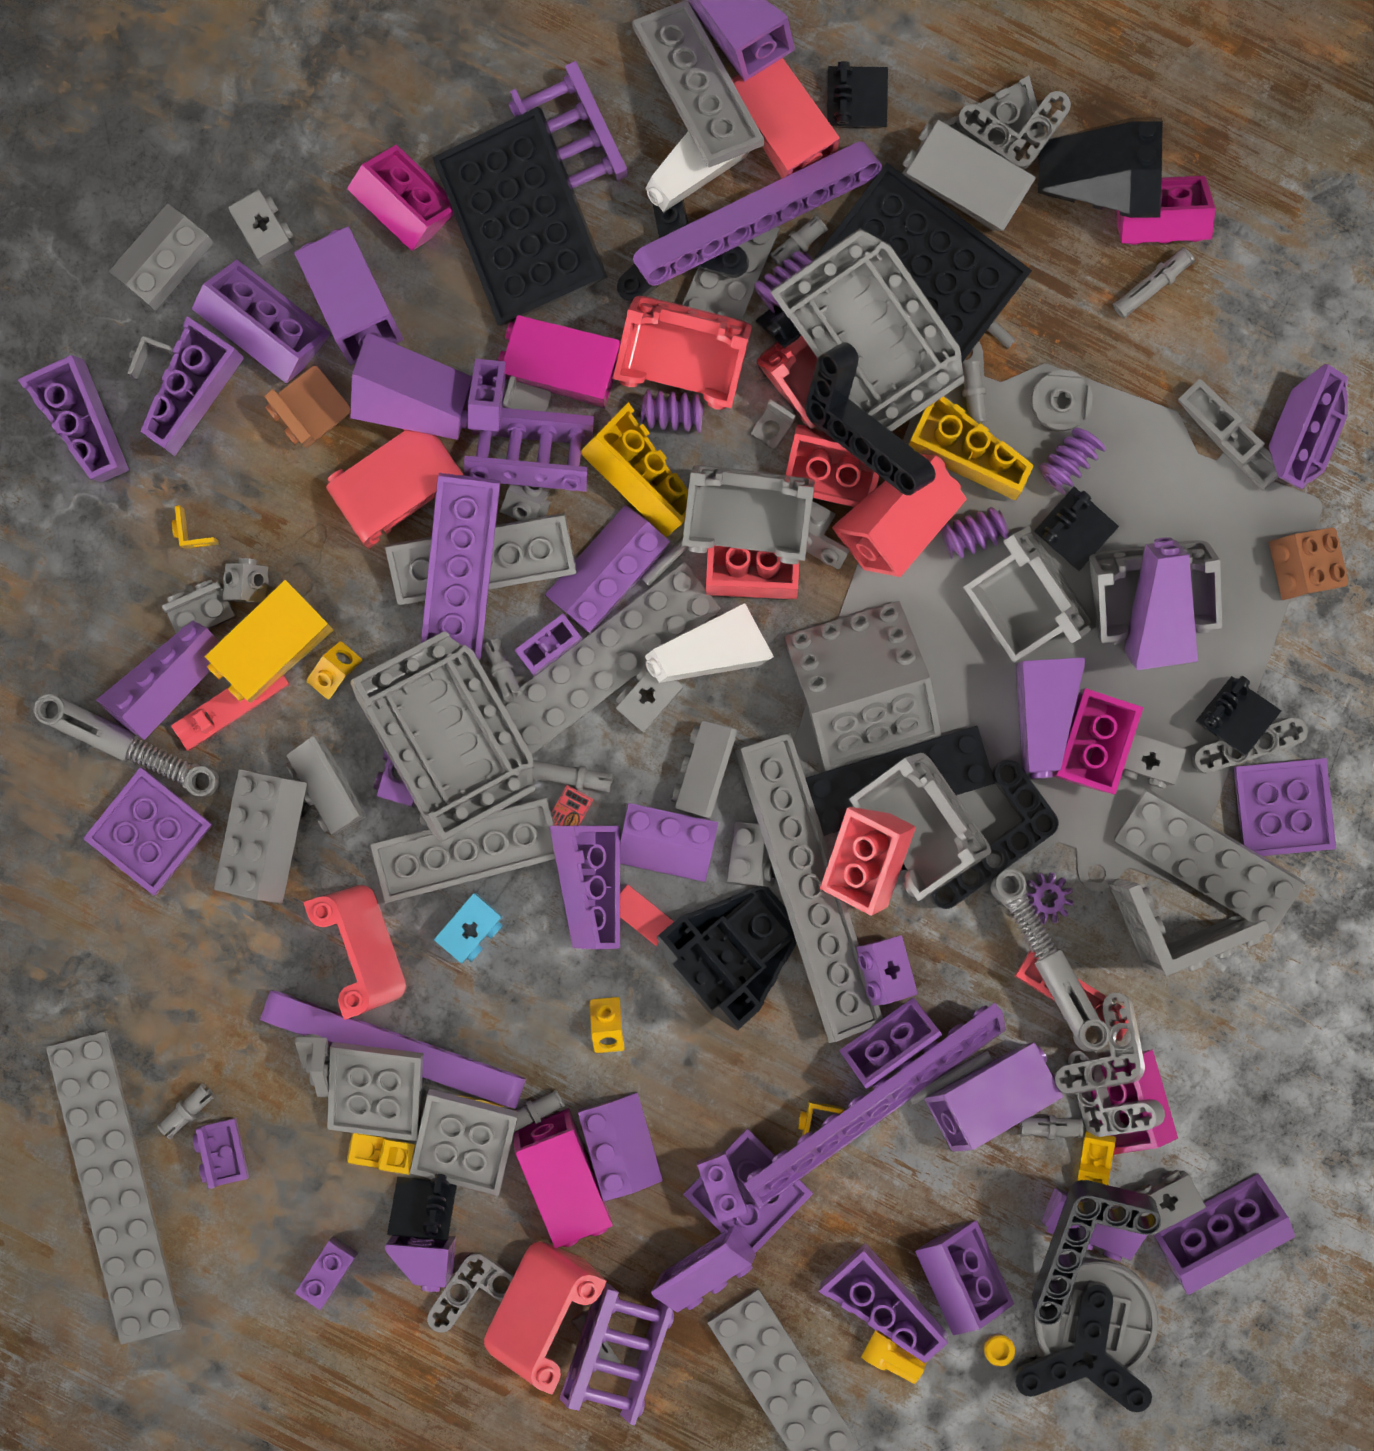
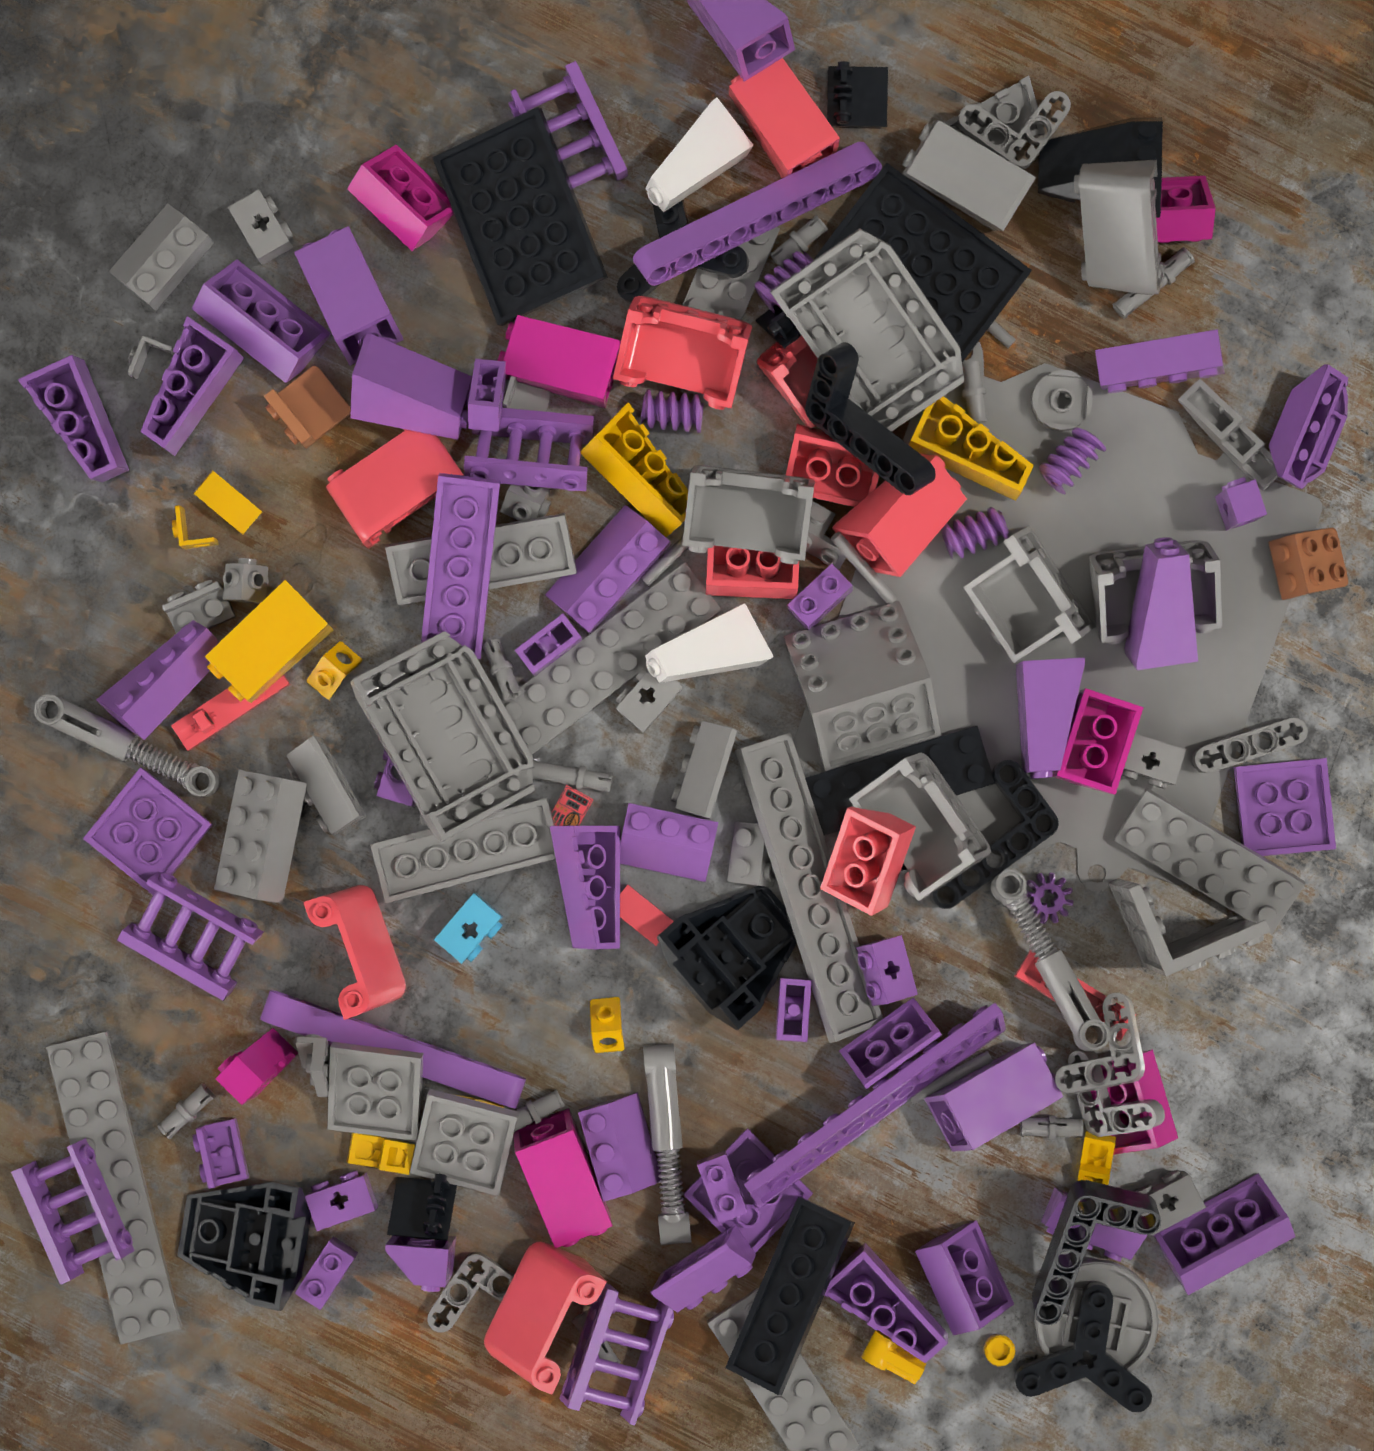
light grey plate [632,0,764,168] -> none
light grey bracket [751,399,796,449] -> none
yellow bracket [798,1100,844,1136] -> none
black hinge [1034,486,1119,571] -> none
black hinge [1195,676,1282,756] -> none
none -> medium lavender fence [11,1138,135,1285]
none -> medium lavender fence [117,872,264,1001]
none -> black wedge [177,1182,311,1311]
none -> yellow slope [193,470,262,535]
none -> dark pink wedge [215,1028,298,1105]
none -> medium lavender brick [305,1170,378,1231]
none -> light grey piece [643,1043,691,1245]
none -> black plate [725,1196,855,1395]
none -> medium lavender brick [775,977,812,1042]
none -> medium lavender brick [787,564,853,630]
none -> light grey bar [831,532,897,604]
none -> light grey windscreen [1074,160,1164,295]
none -> medium lavender wedge [1095,329,1225,393]
none -> medium lavender brick [1215,477,1267,531]

